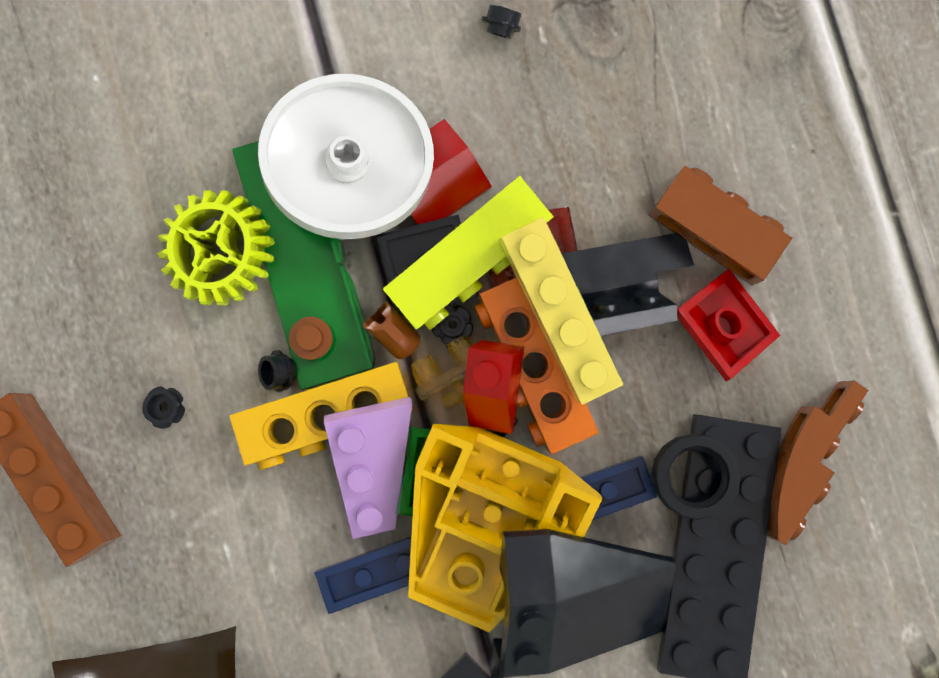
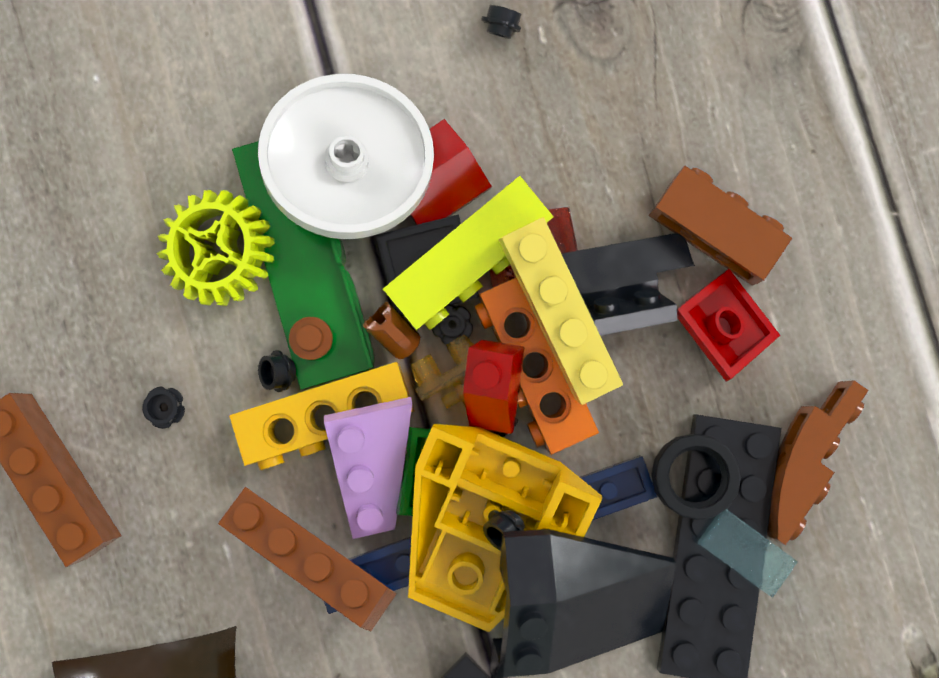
none -> dark orange brick [218,487,397,632]
none -> black plate [483,510,525,551]
none -> clear light blue tile [697,509,798,598]

